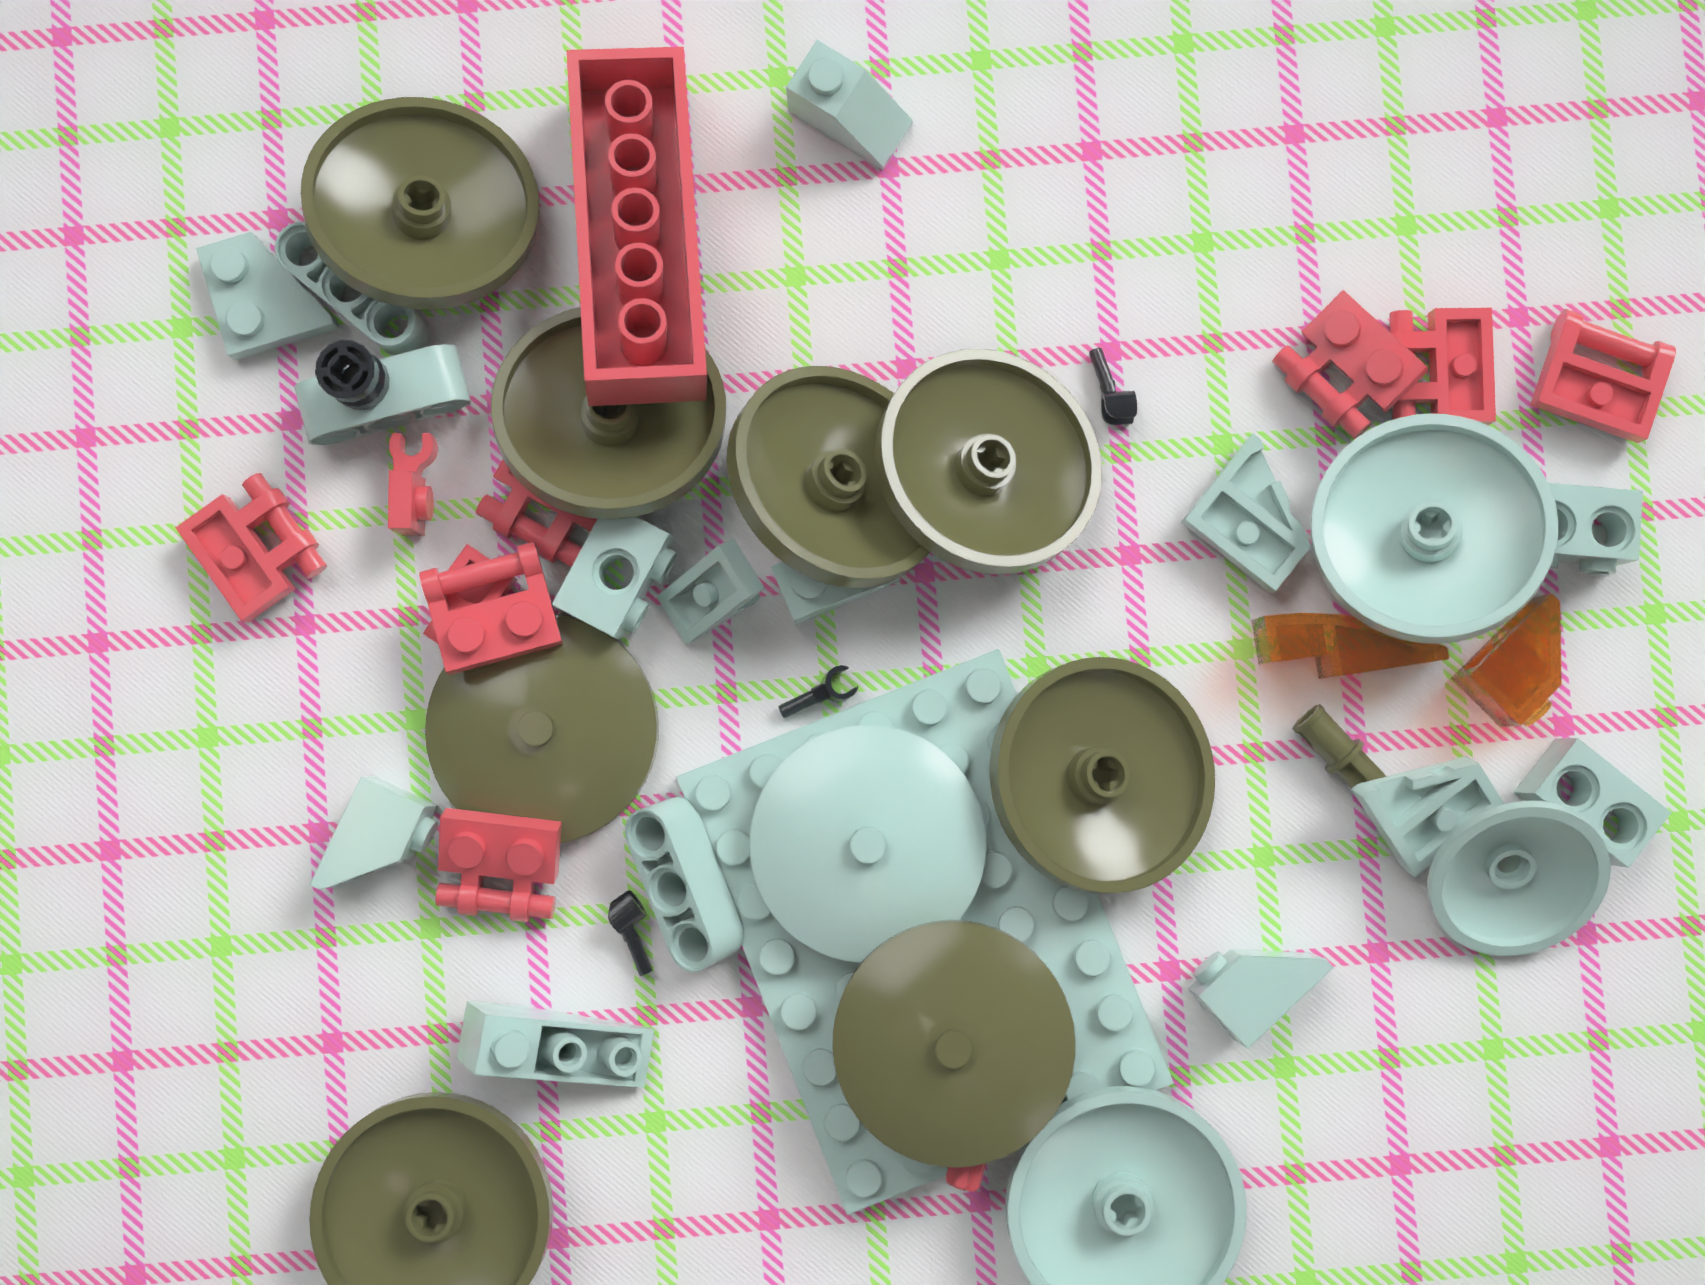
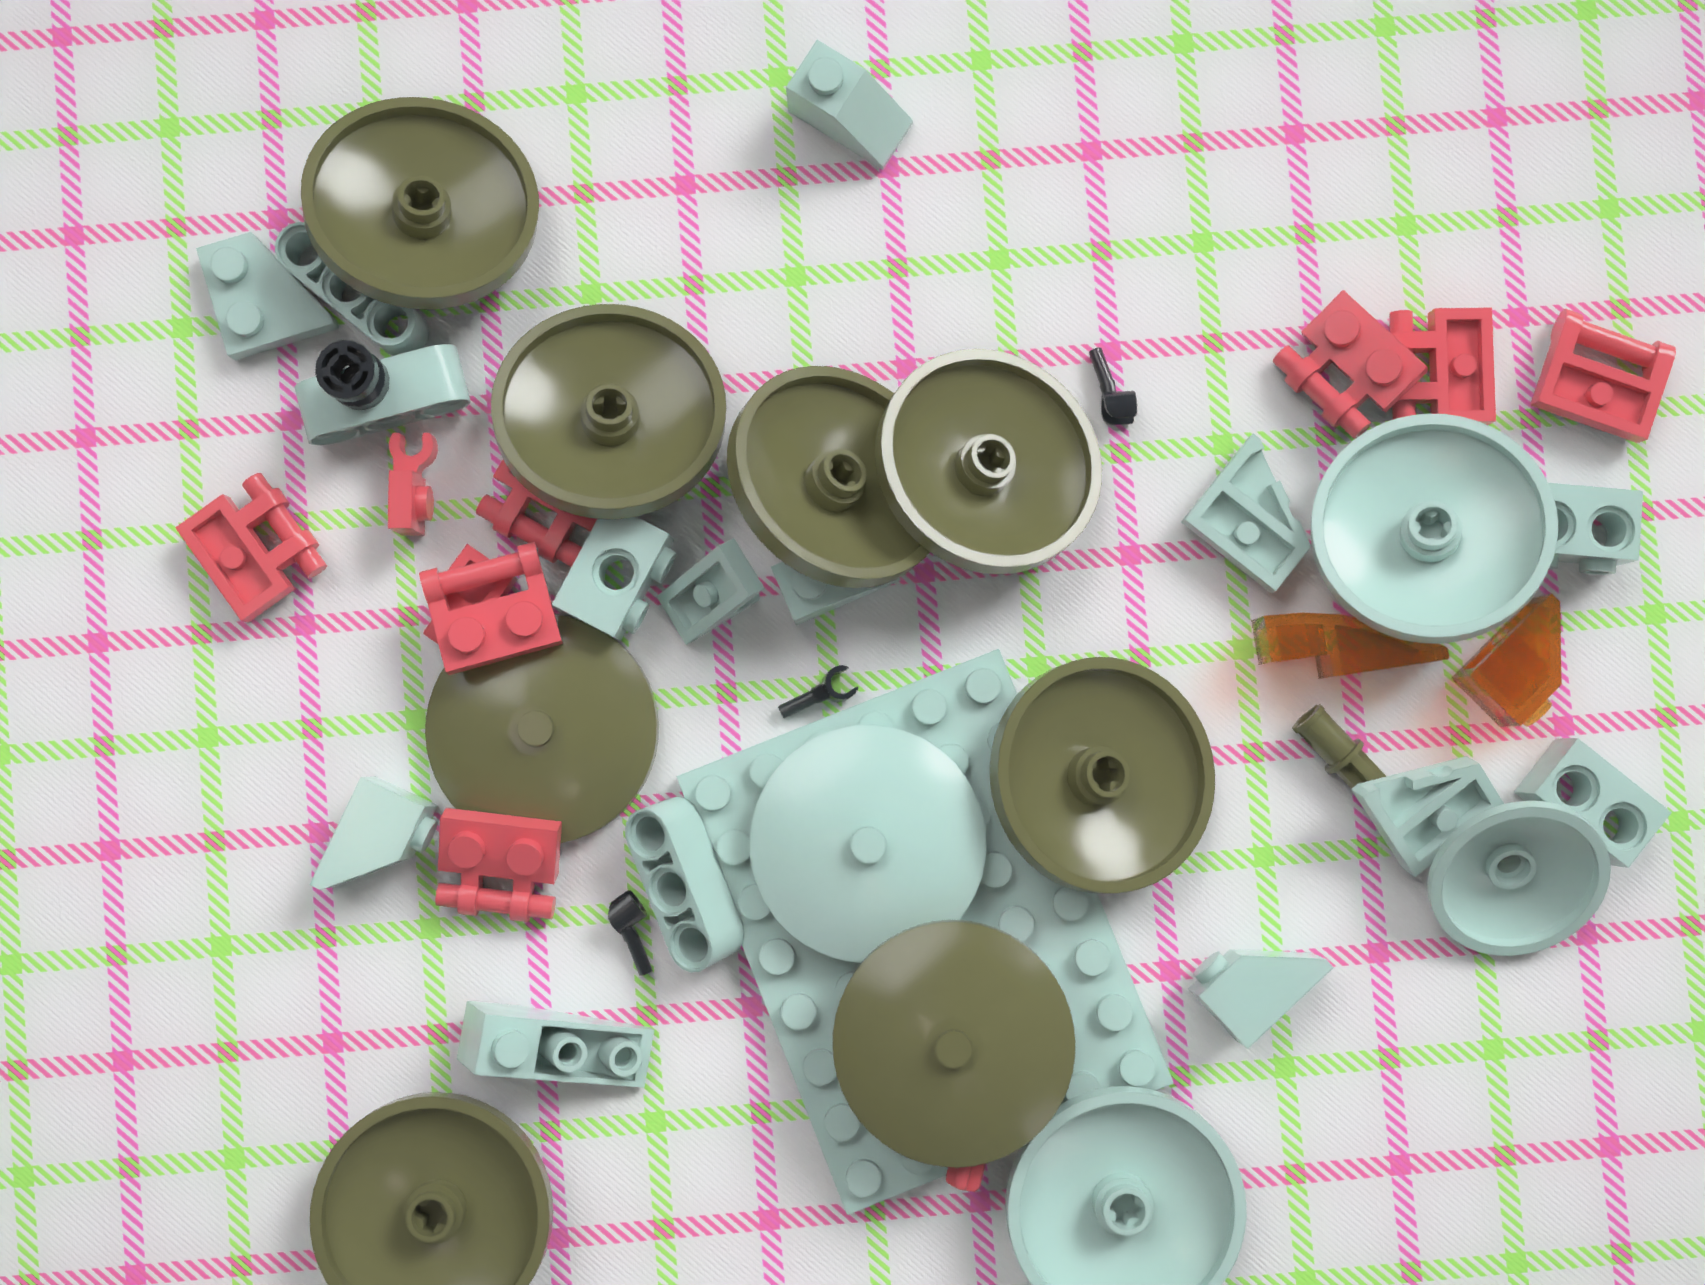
coral brick [566,47,707,406] -> none

